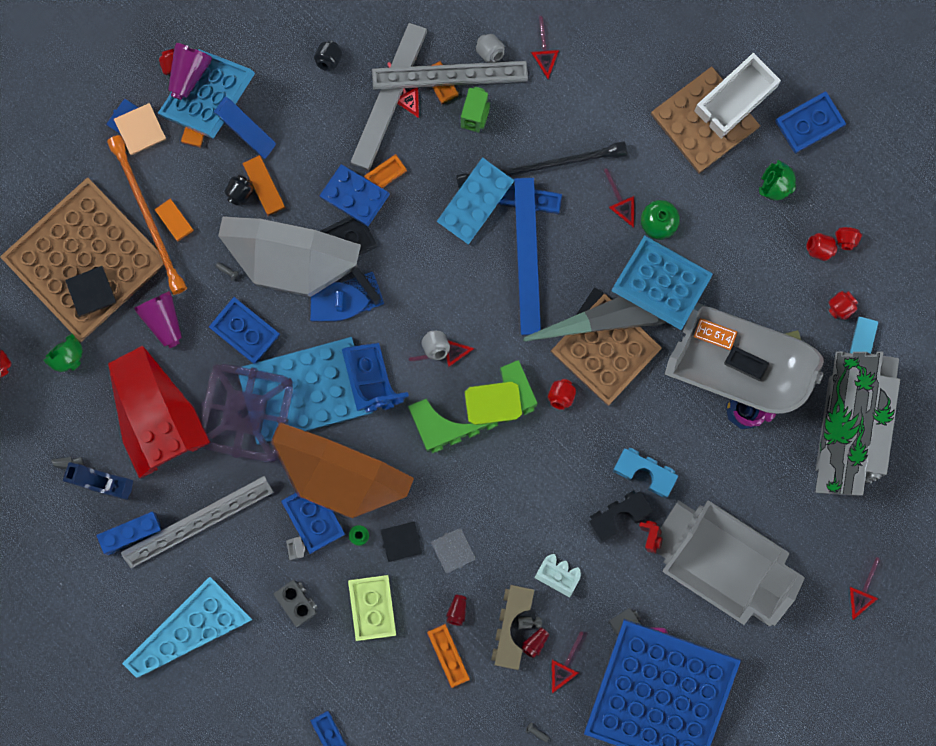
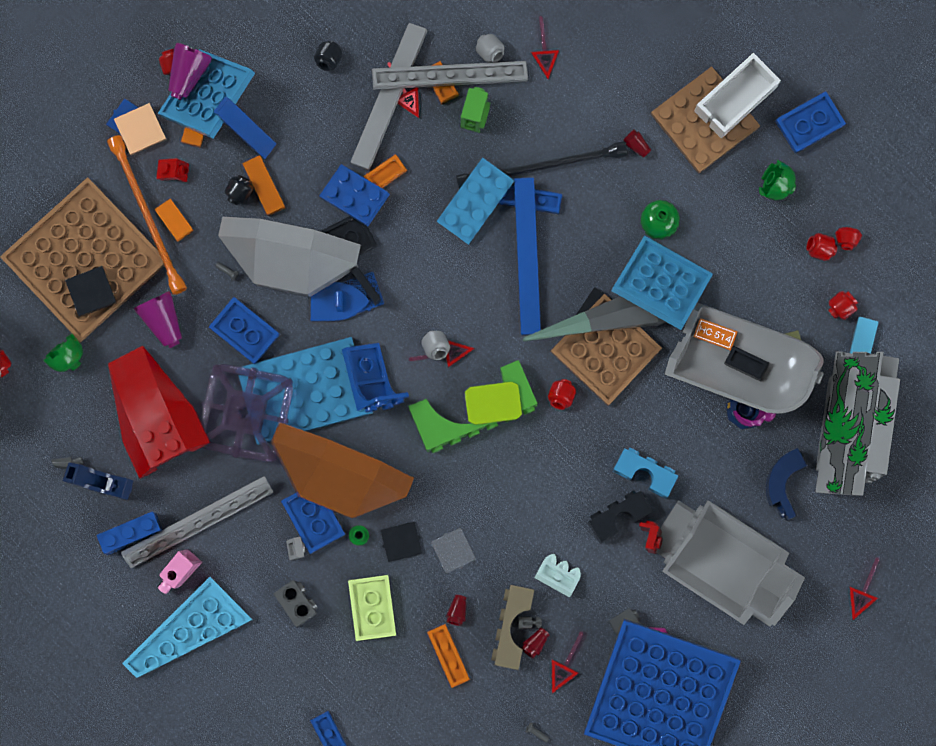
piece [604,169,634,228] -> none
none -> red bracket [156,158,189,182]
none -> bright pink torso [157,549,202,594]
none -> dark red cone [623,129,652,158]
none -> dark blue arch [766,448,807,521]

